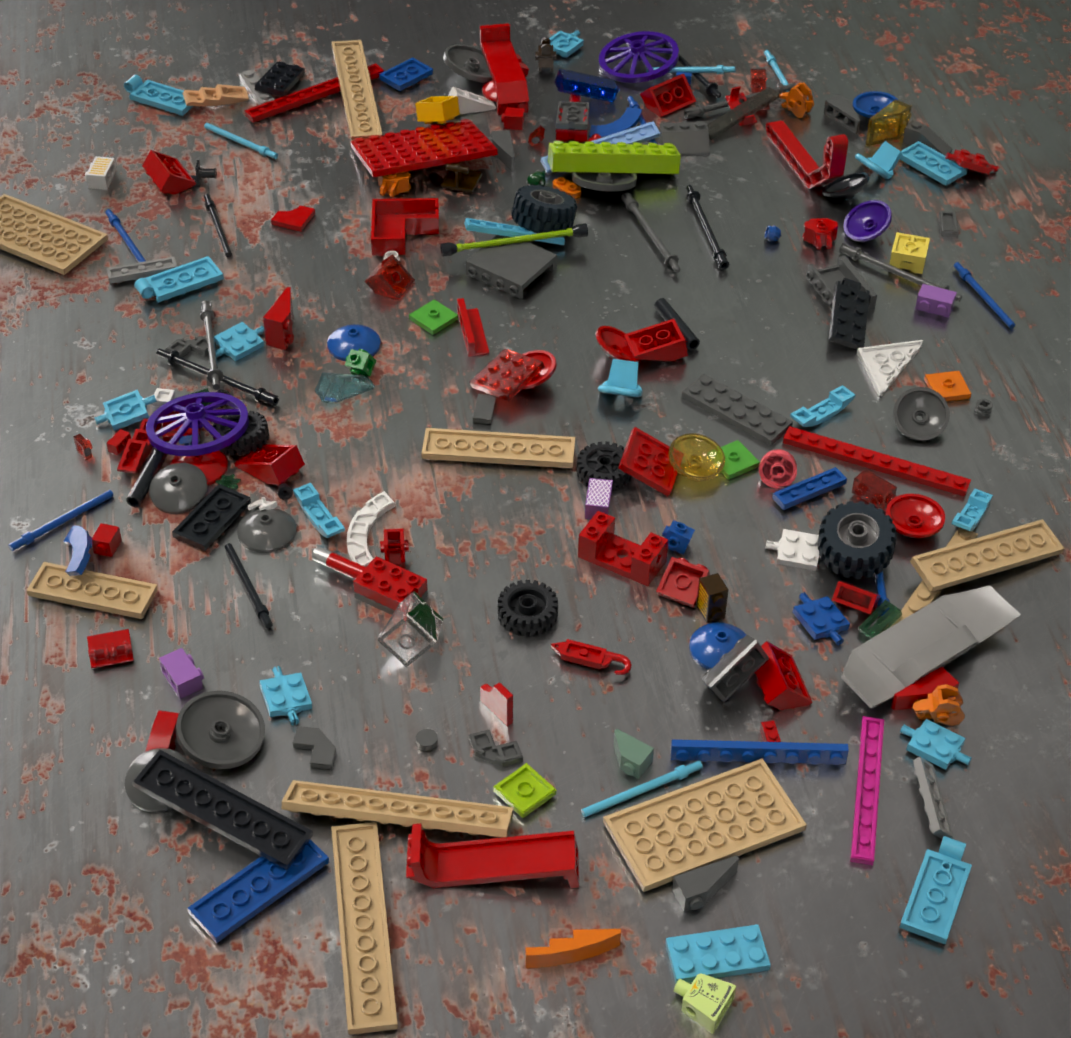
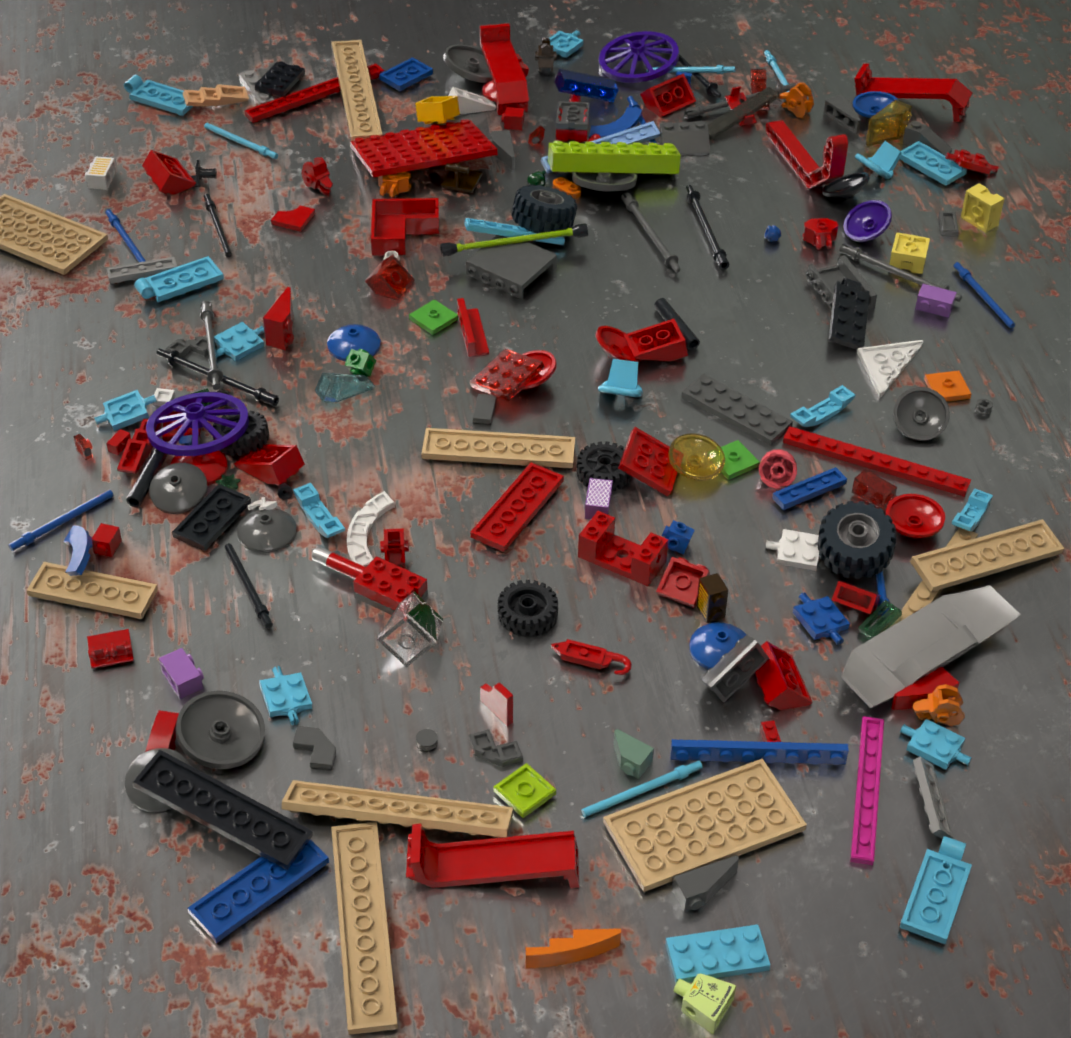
none -> red hinge [301,157,333,195]
none -> red plate [470,462,564,552]
none -> red panel [854,64,972,122]
none -> light yellow piece [961,183,1005,233]

